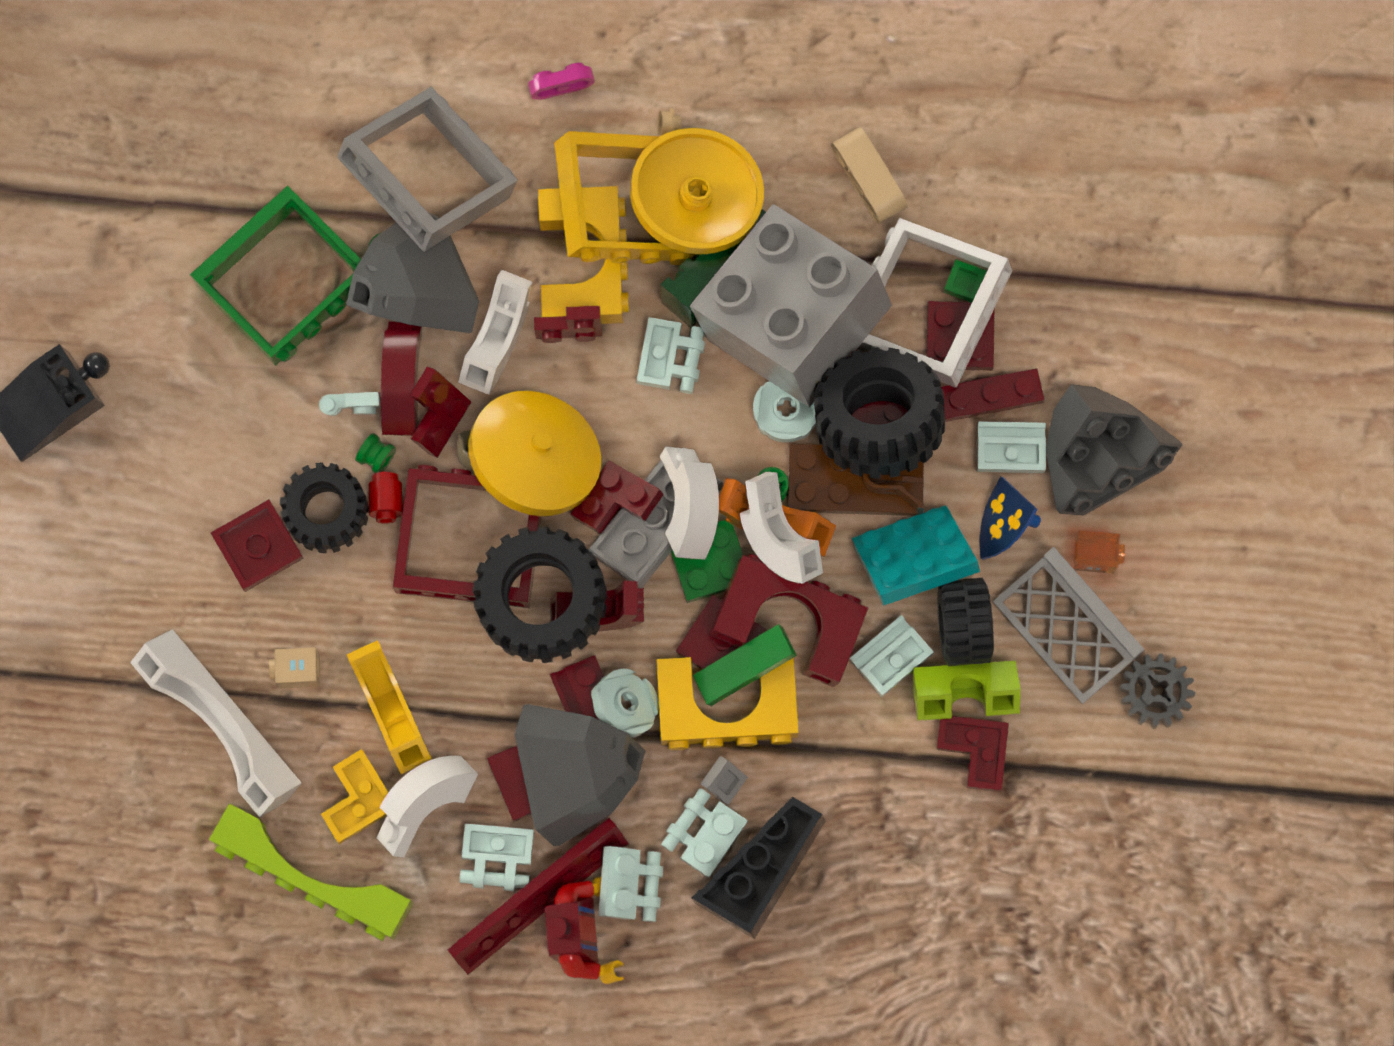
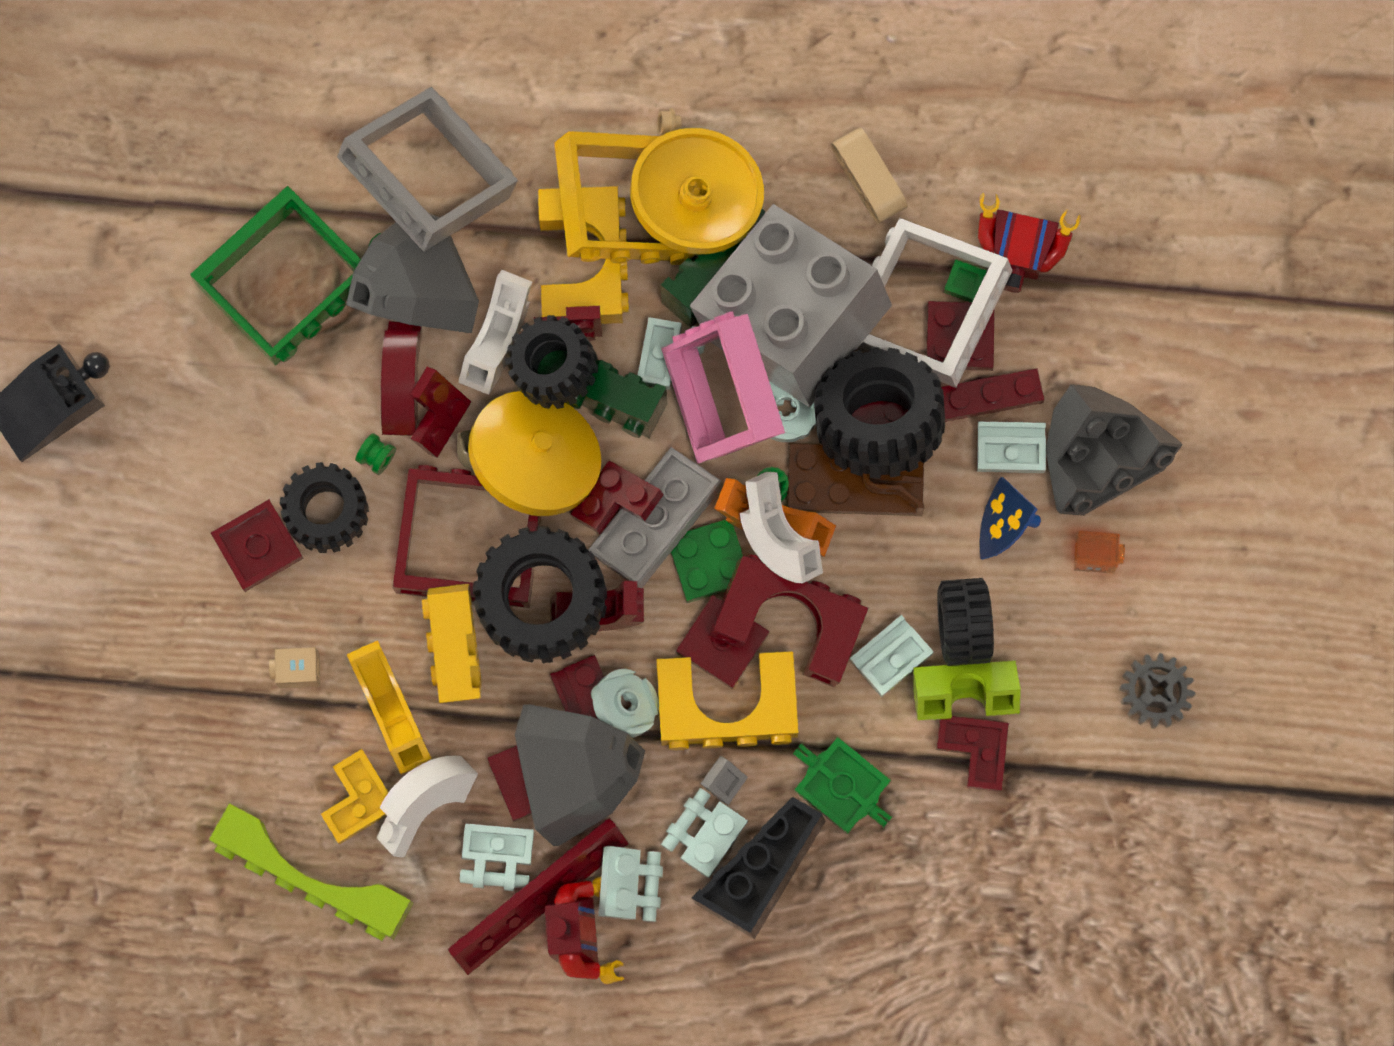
white arch [130,629,302,817] -> none
light aqua plate [319,392,381,416] -> none
red brick [368,472,403,524] -> none
dark pink plate [528,63,595,100] -> none
white arch [660,447,719,560] -> none
green tile [693,624,797,706] -> none
teal plate [851,505,980,606] -> none
light grey fence [993,547,1145,704] -> none
none -> yellow wedge [422,584,482,703]
none -> black tyre [506,315,598,409]
none -> dark green wedge [537,350,667,438]
none -> bright pink window [661,311,785,464]
none -> green plate [793,737,892,835]
none -> torso [977,193,1081,293]

